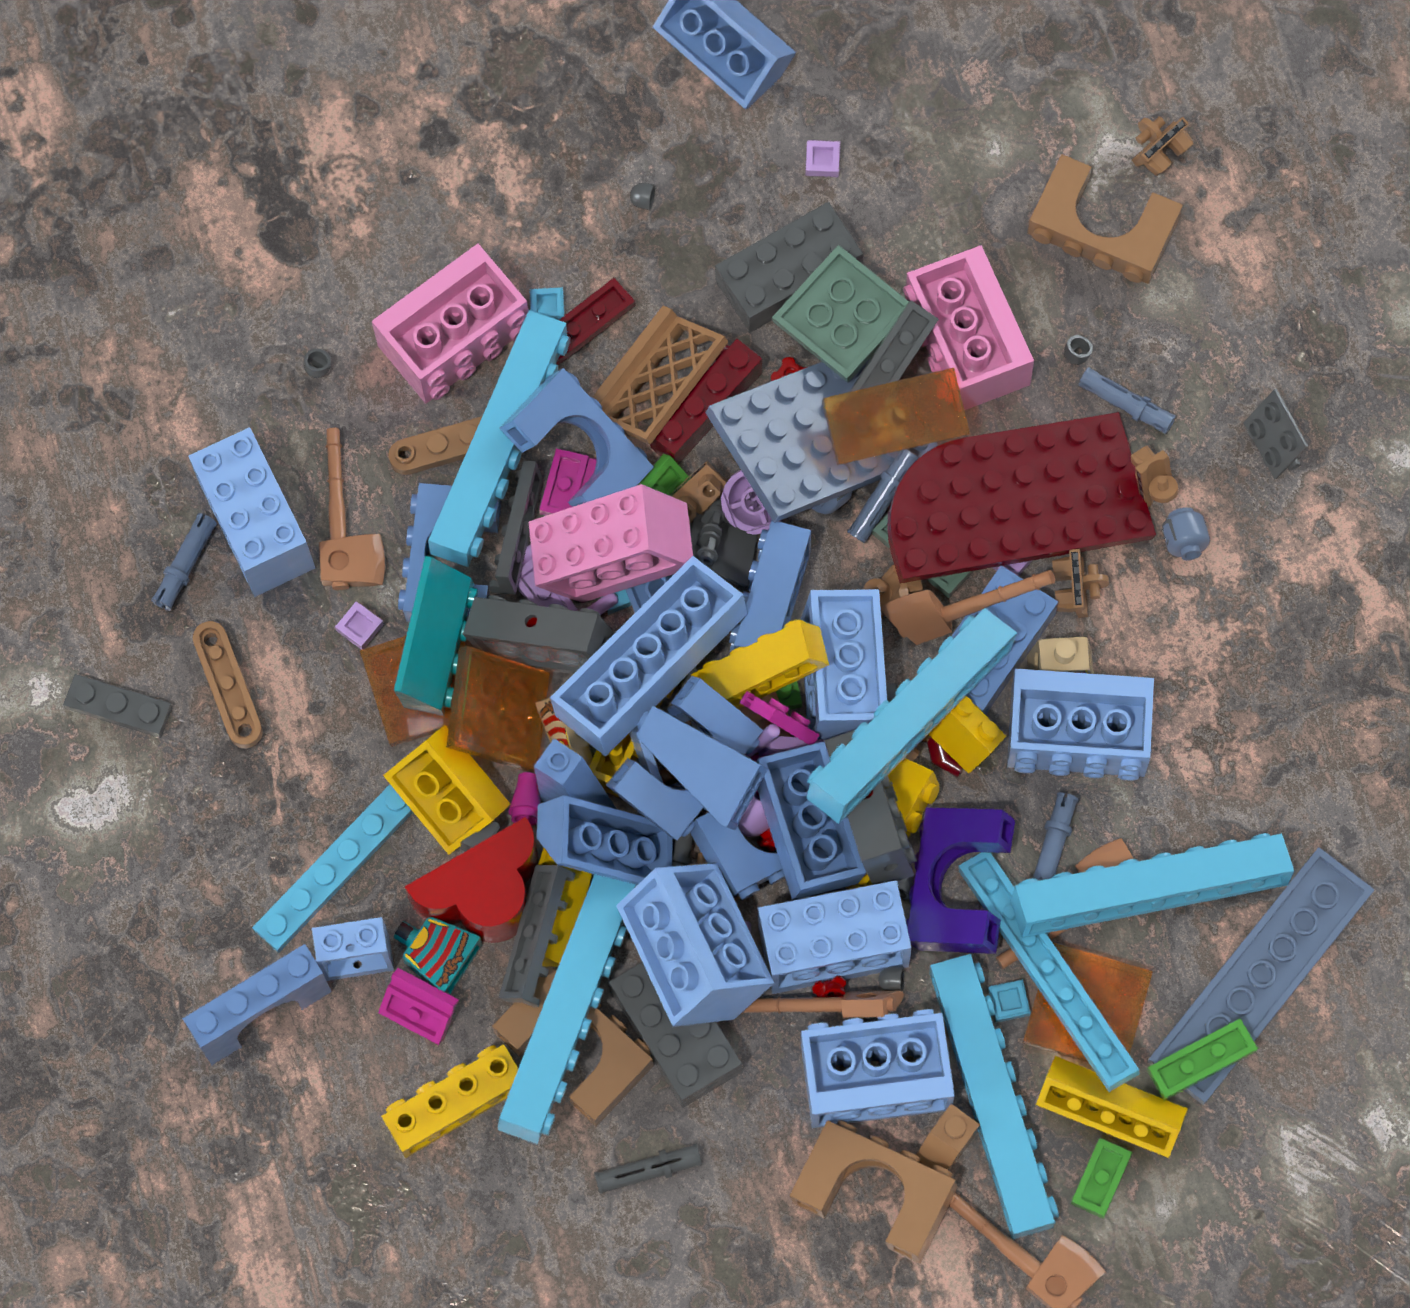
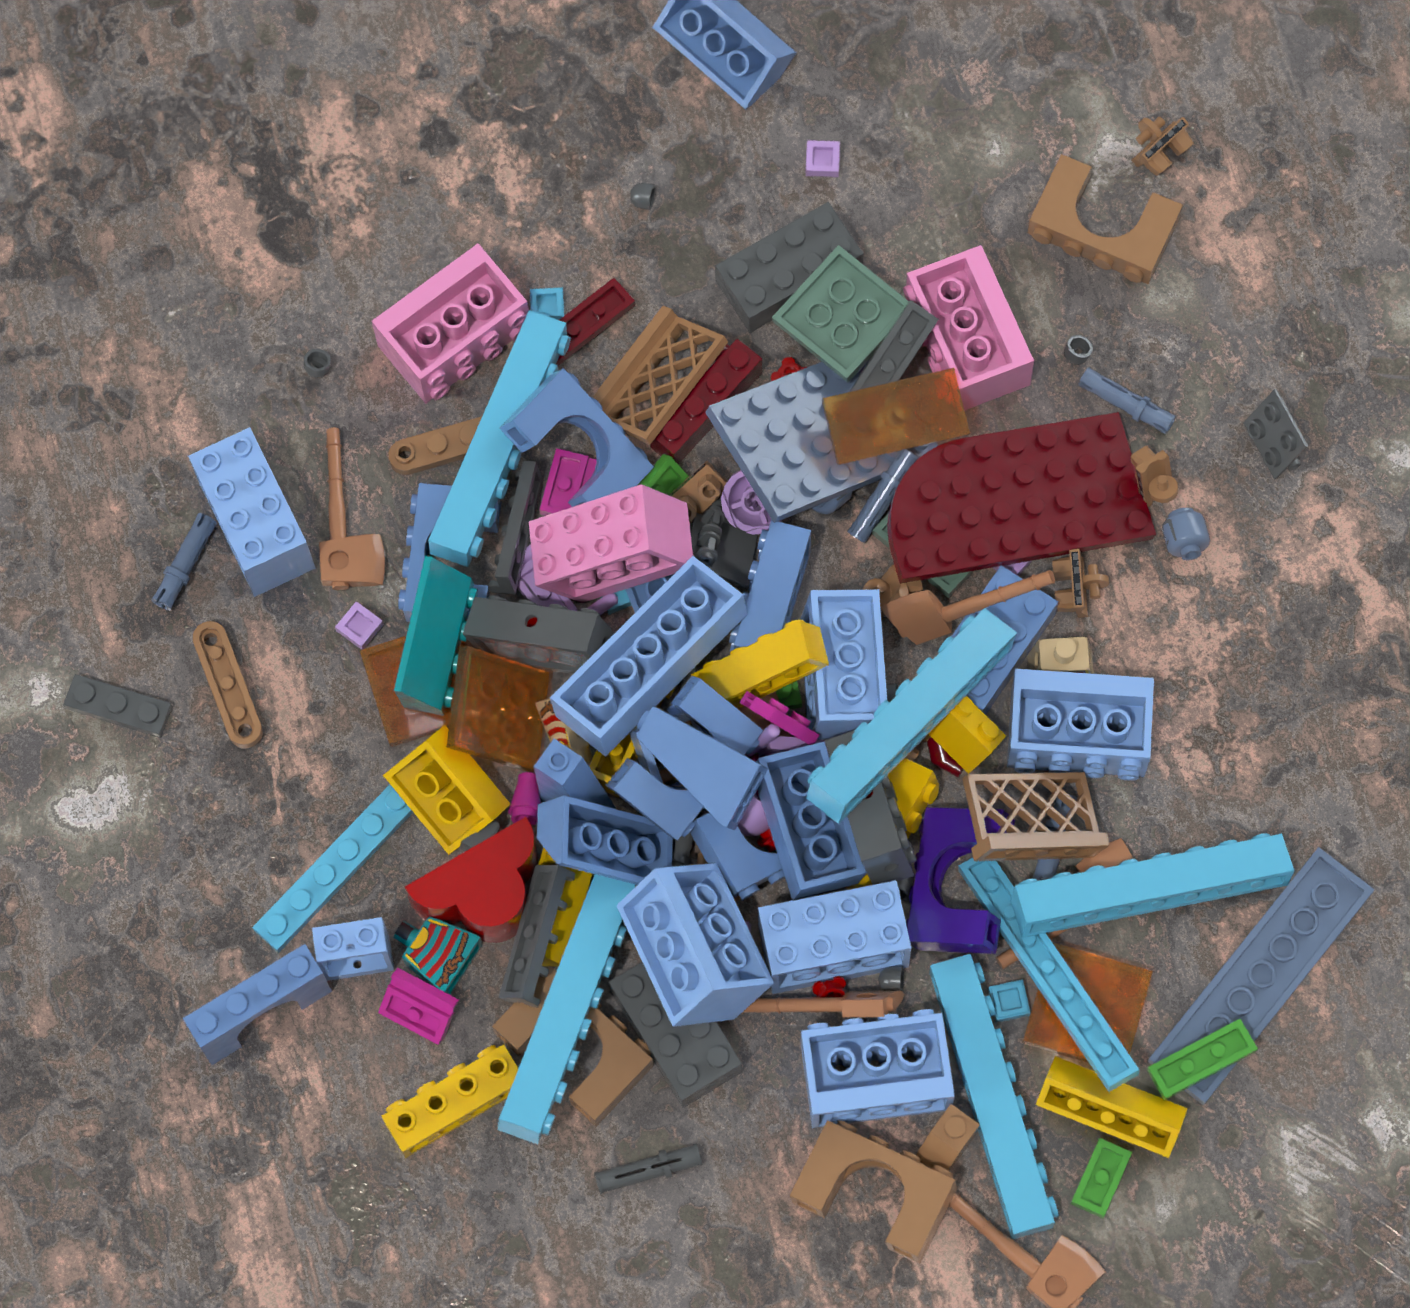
none -> medium nougat fence [962,772,1110,861]

